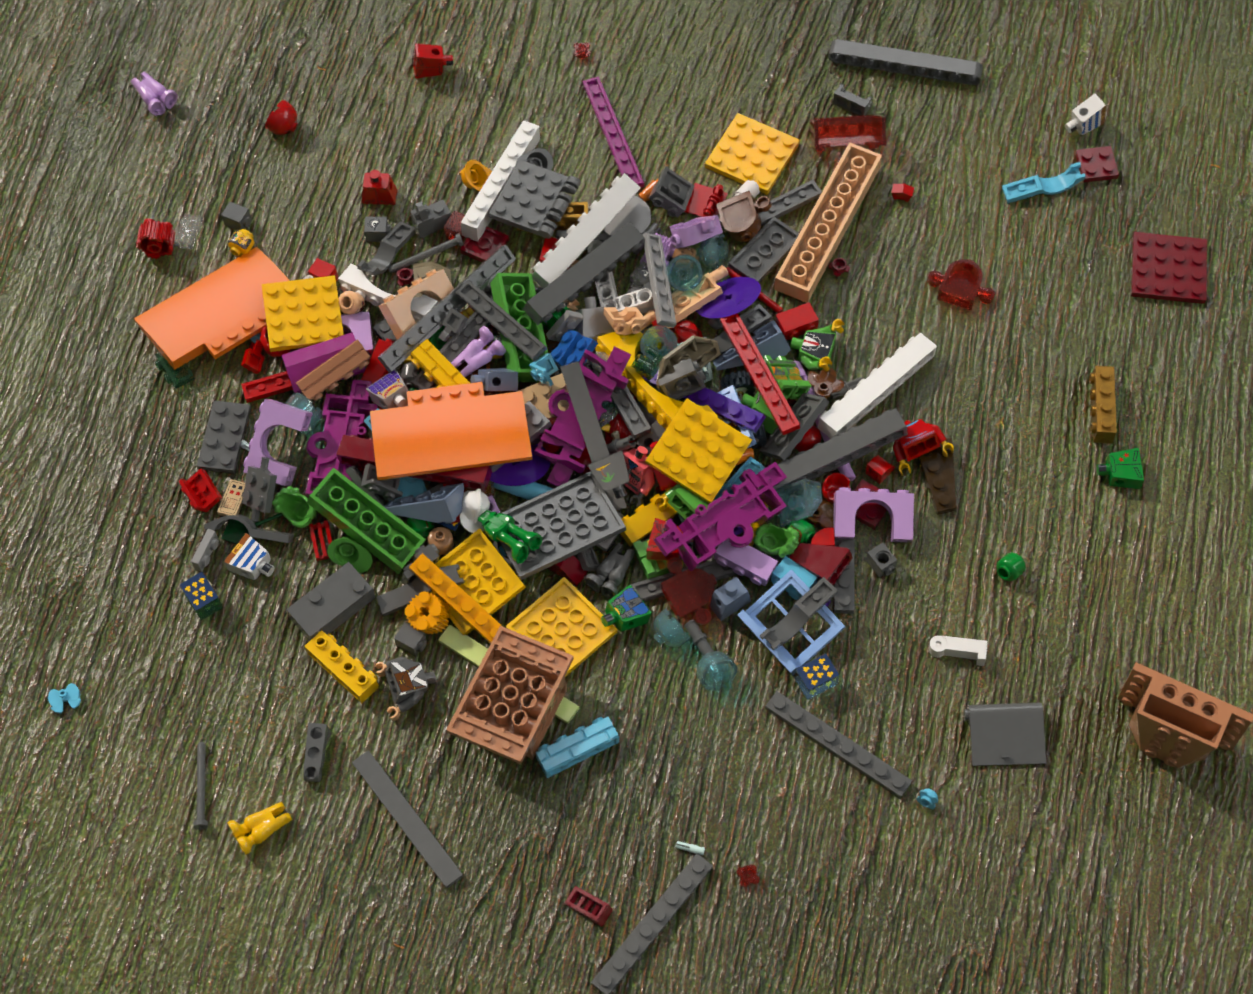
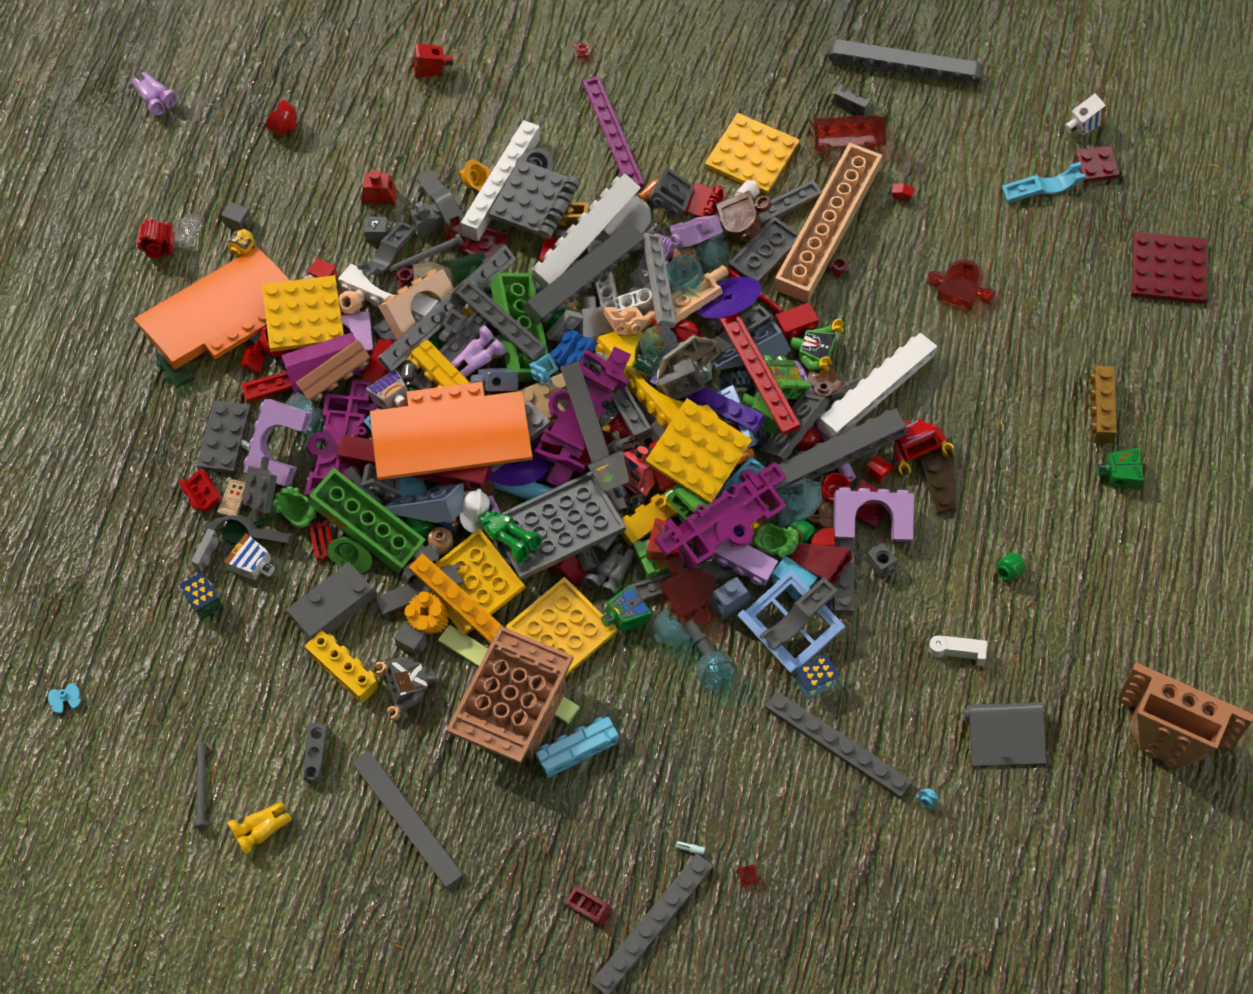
none -> dark grey piece [416,170,464,226]
none -> clear green brick [449,251,489,283]

